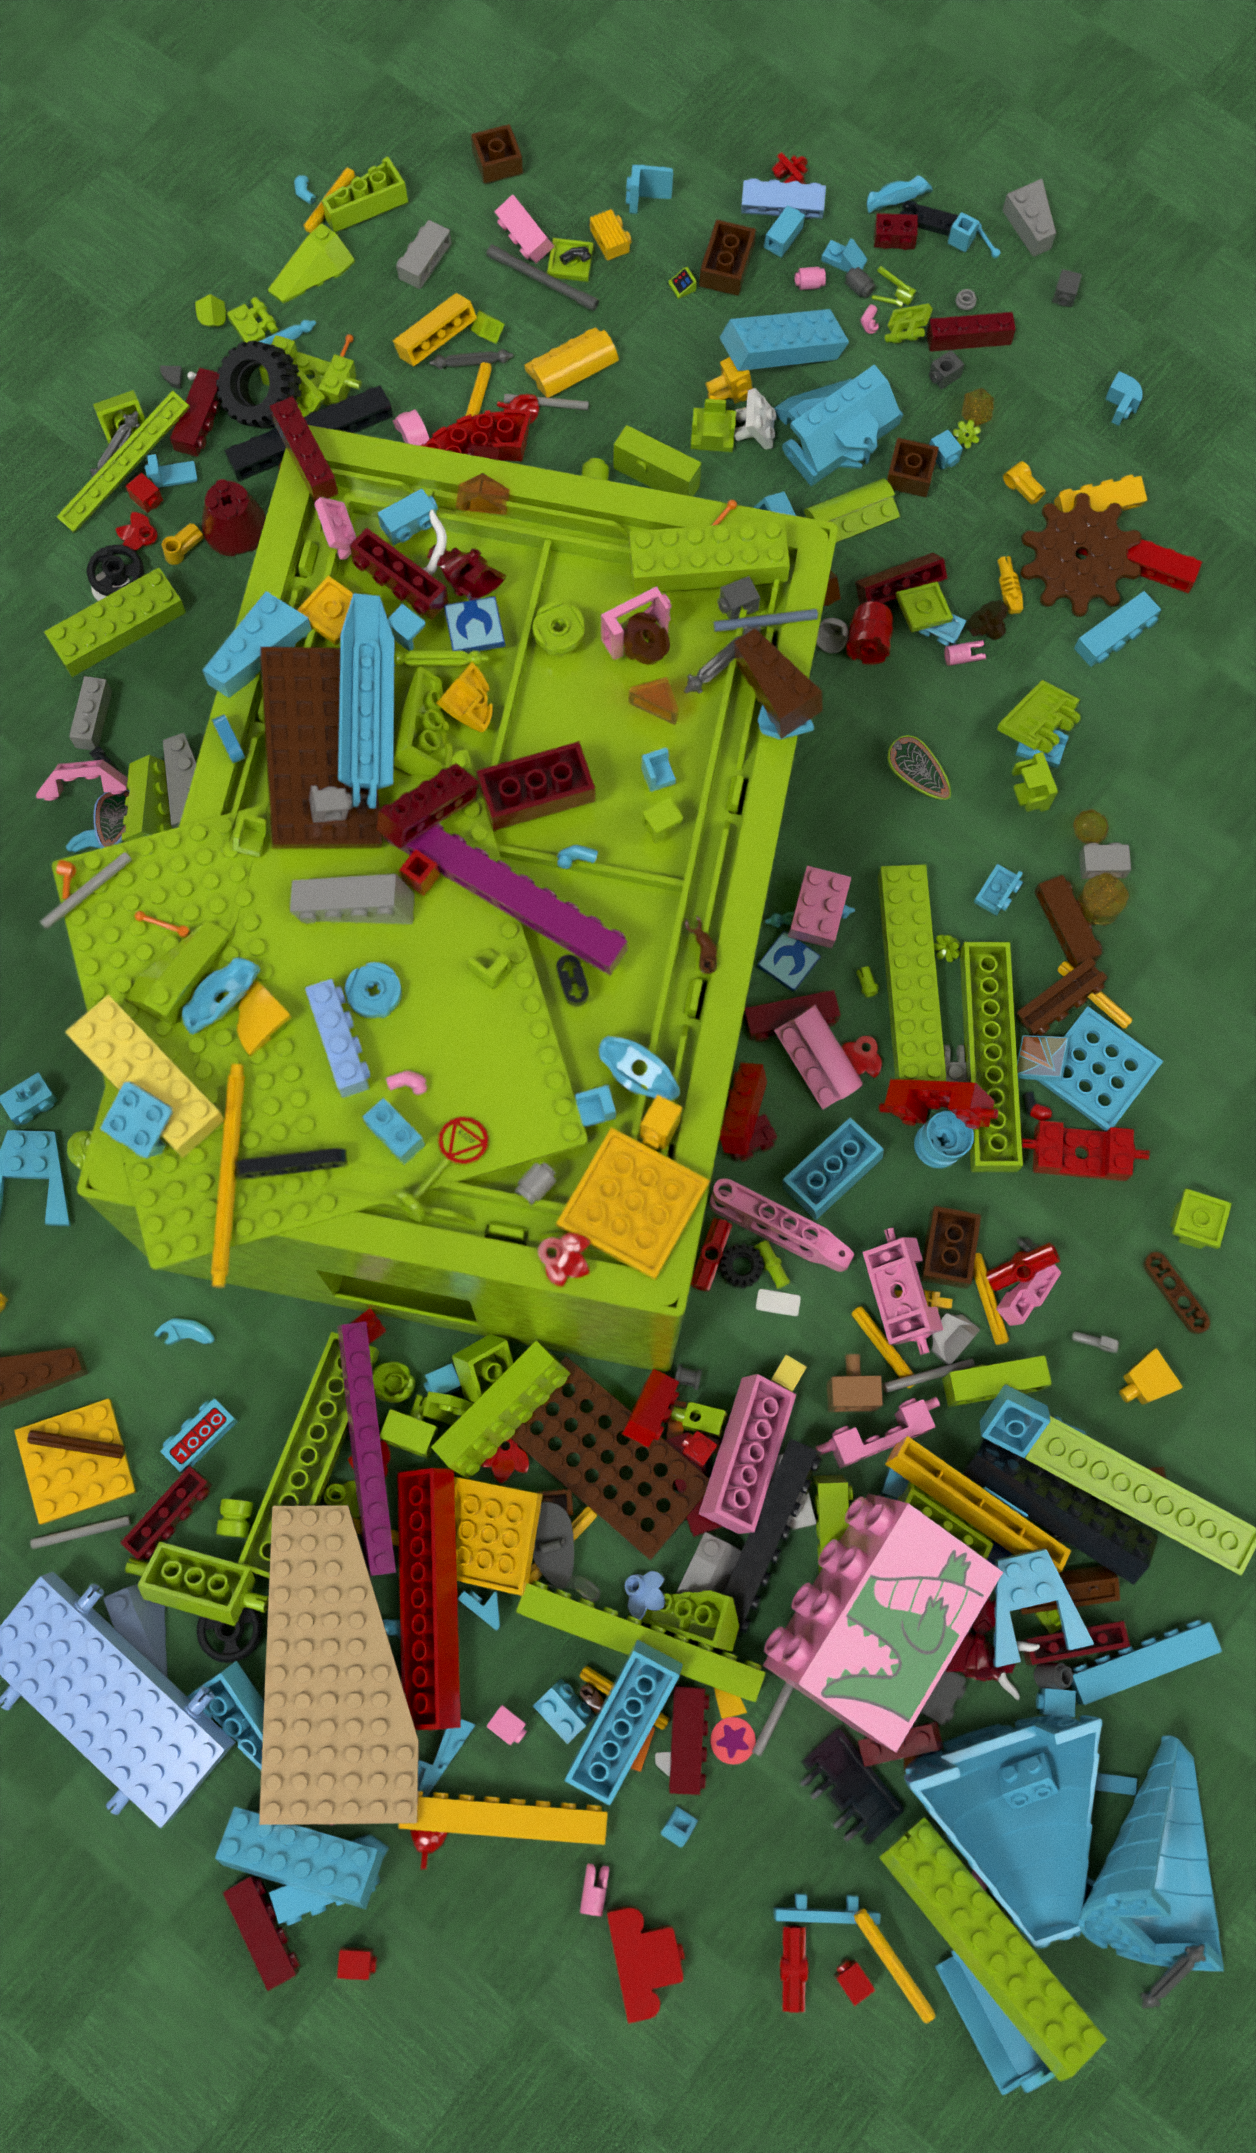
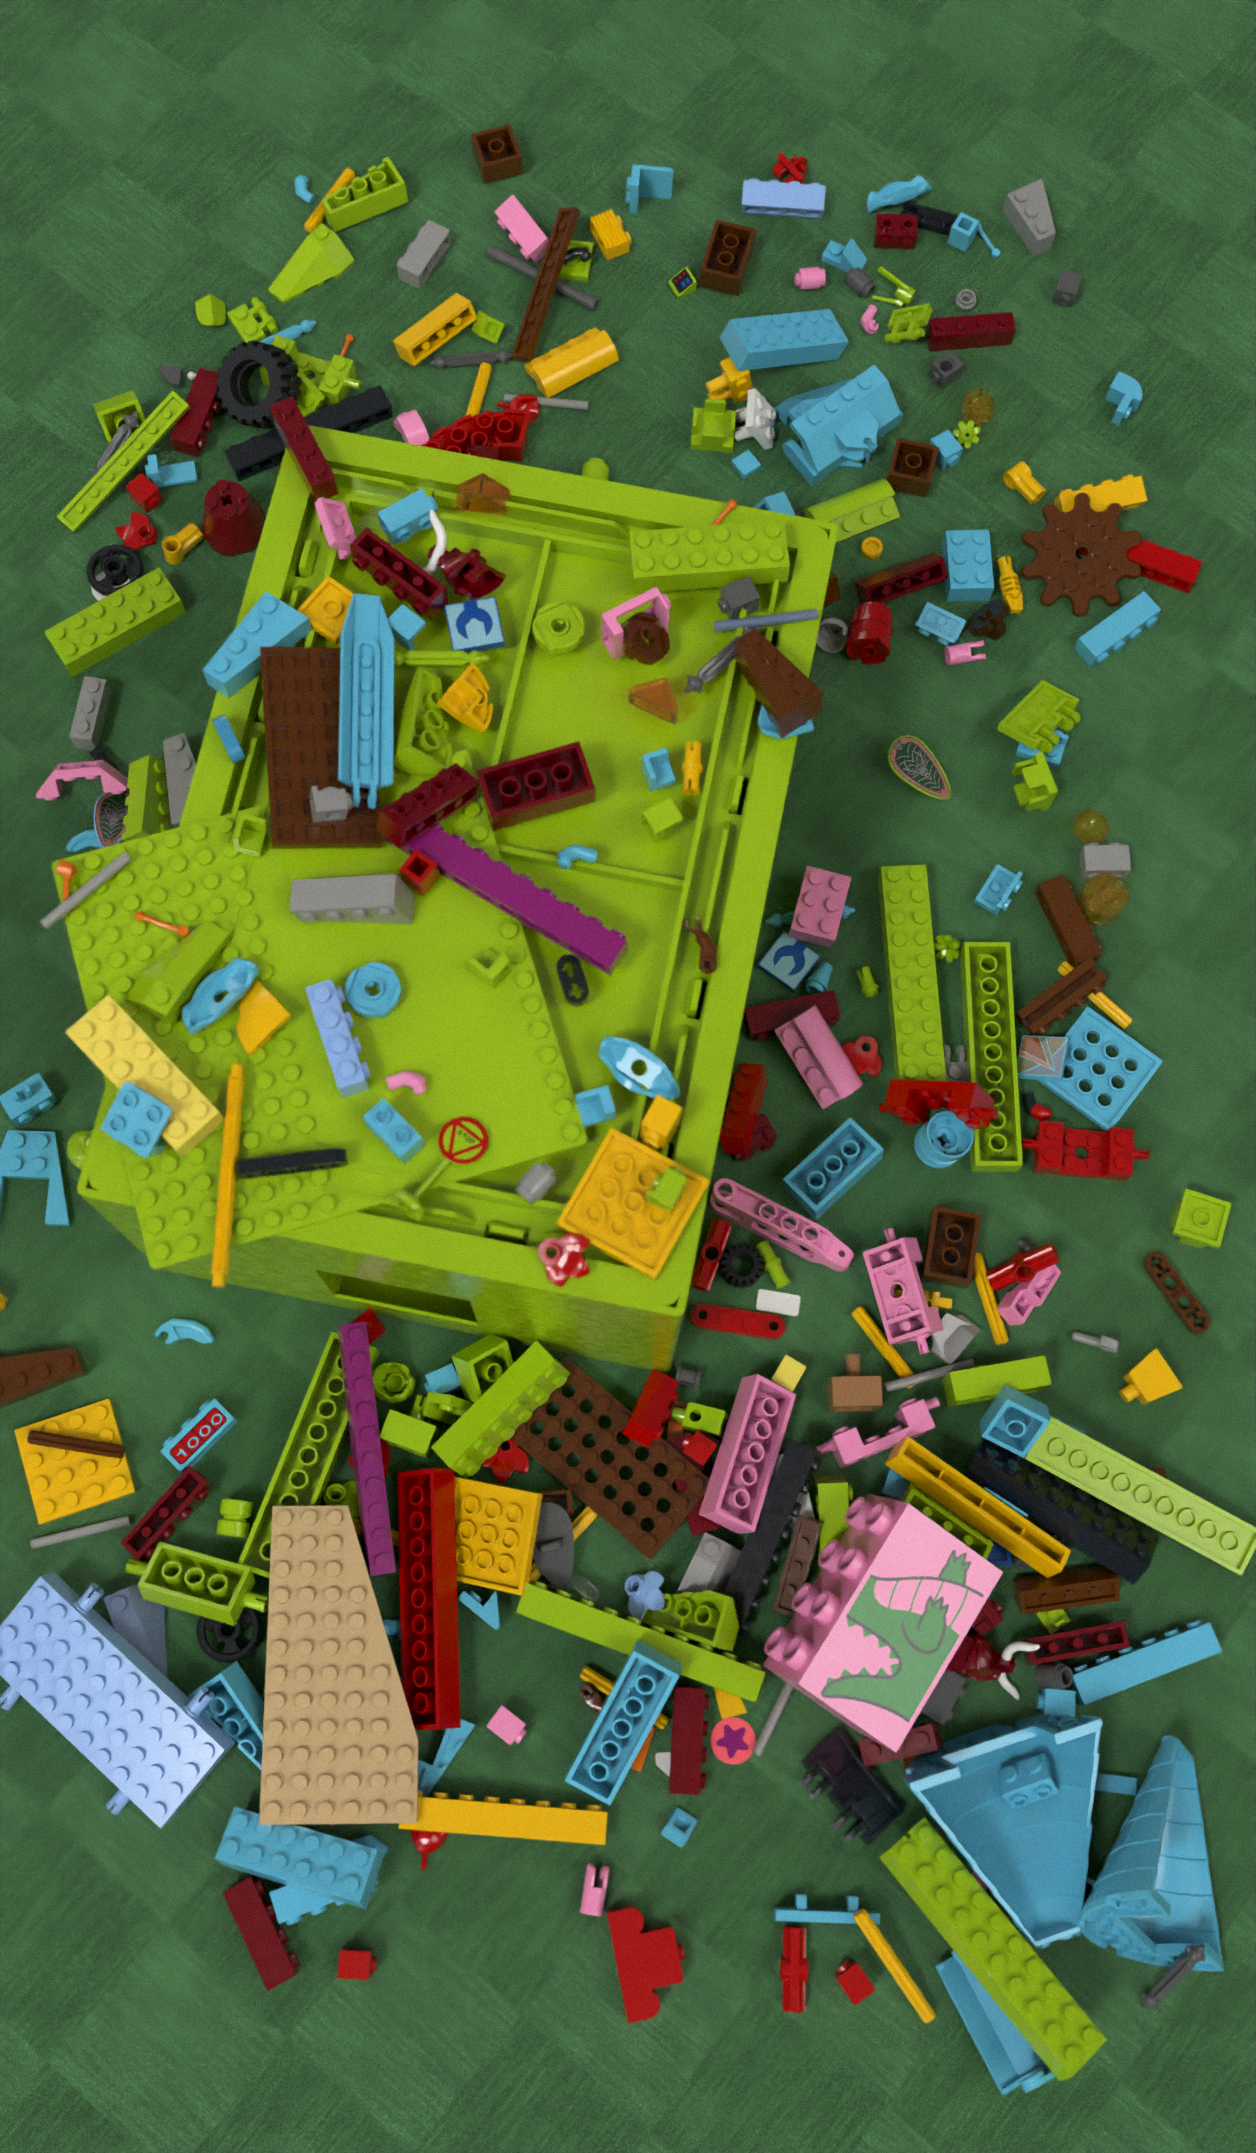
medium azure bracket [533,1679,595,1744] -> none
lime brick [613,425,702,497] -> none
medium azure brick [764,205,805,258] -> none
lime plate [896,582,953,633] -> none
medium azure wing [993,1549,1094,1667] -> none
none -> reddish brown plate [511,207,580,361]
none -> lime brick [646,1166,688,1214]
none -> yellow pin [682,741,703,796]
none -> red plate [690,1304,785,1340]
none -> medium azure tile [731,449,761,479]
none -> reddish brown tile [772,1514,823,1617]
none -> medium azure cone [805,962,833,994]
none -> yellow tile [861,537,883,560]
none -> medium azure brick [942,530,994,602]

